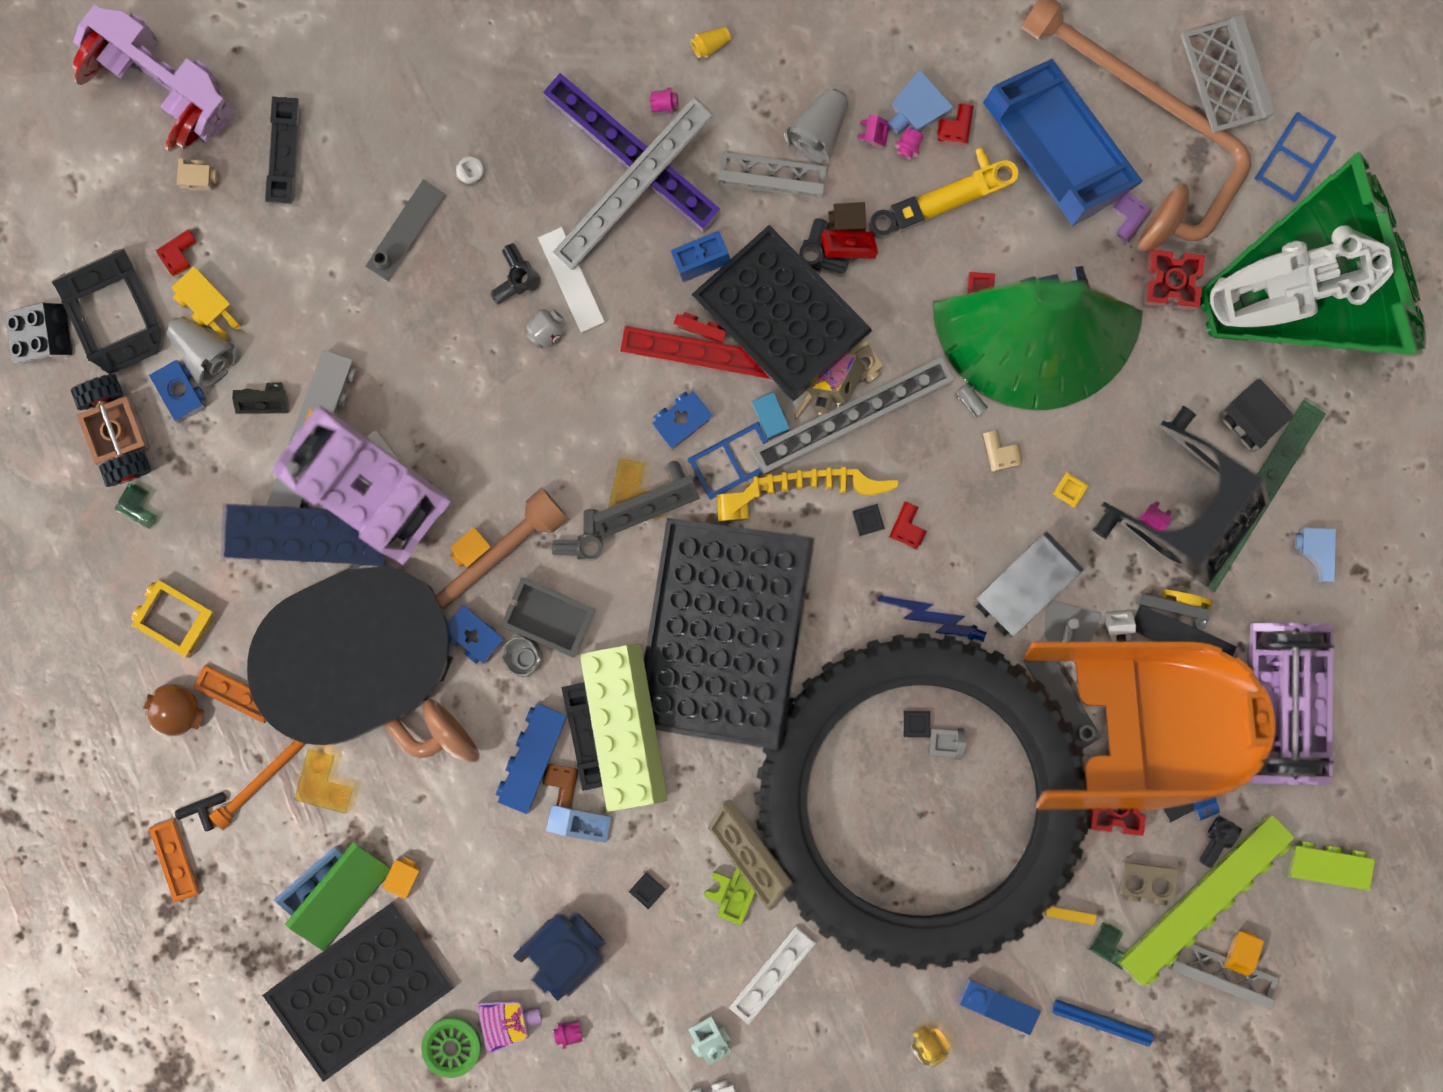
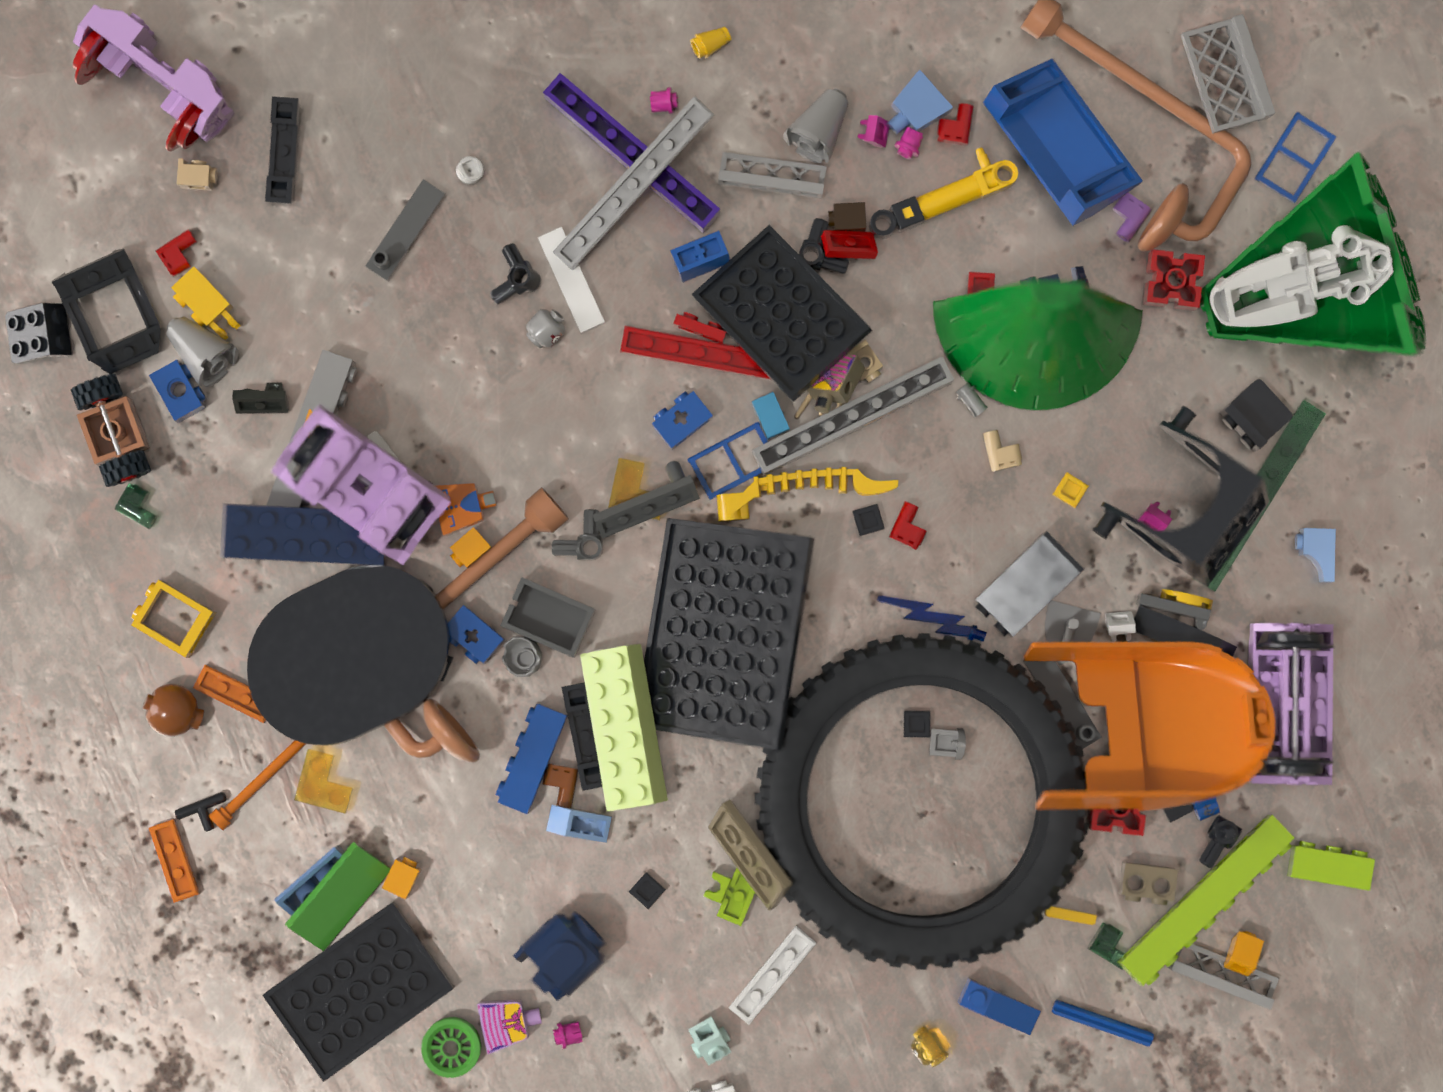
none -> orange torso [435,483,497,537]

